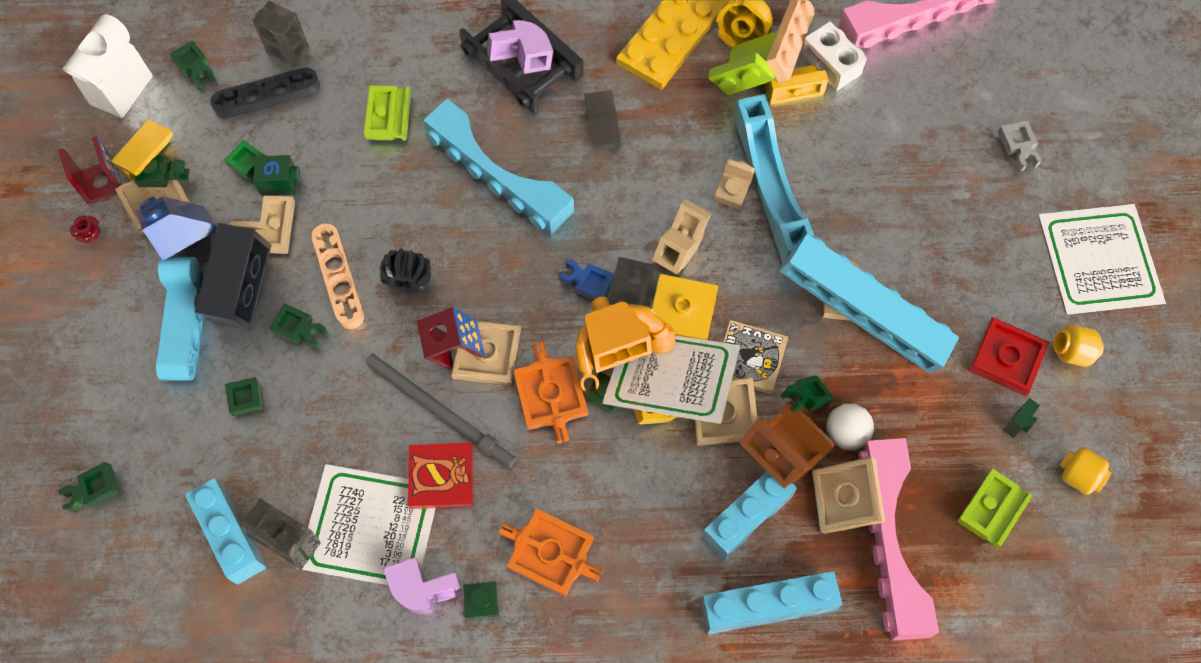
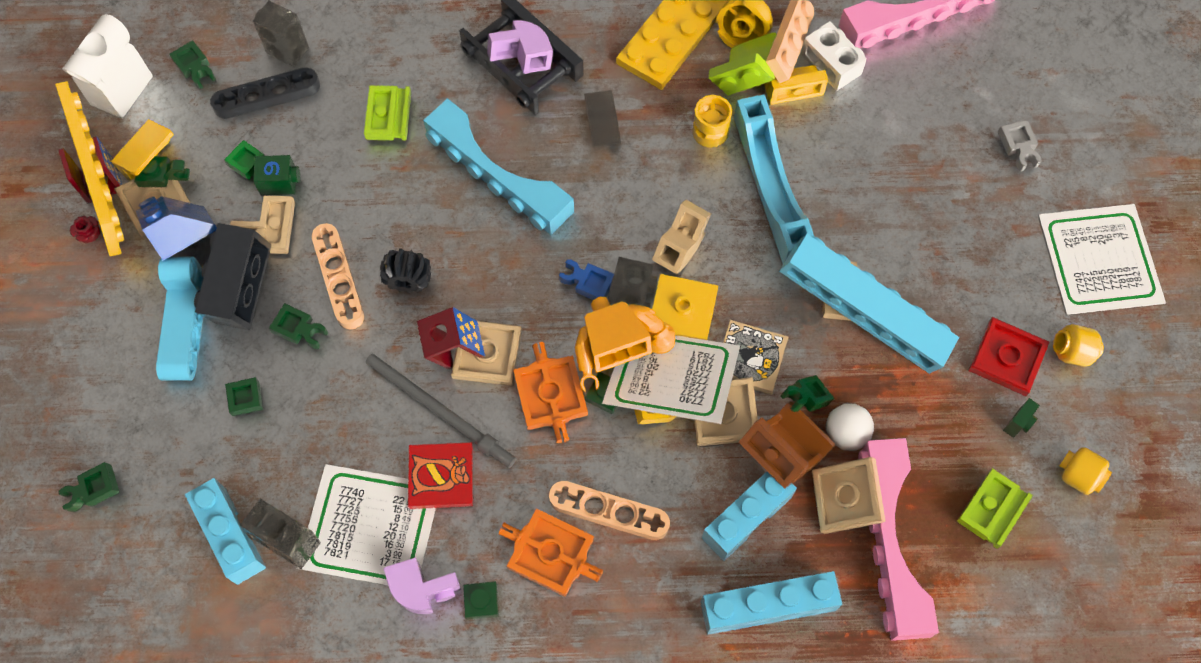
tan bracket [714,159,755,210] -> none
none -> yellow plate [56,81,124,256]
none -> light nougat beam [549,481,670,540]
none -> yellow wheel [692,95,732,148]

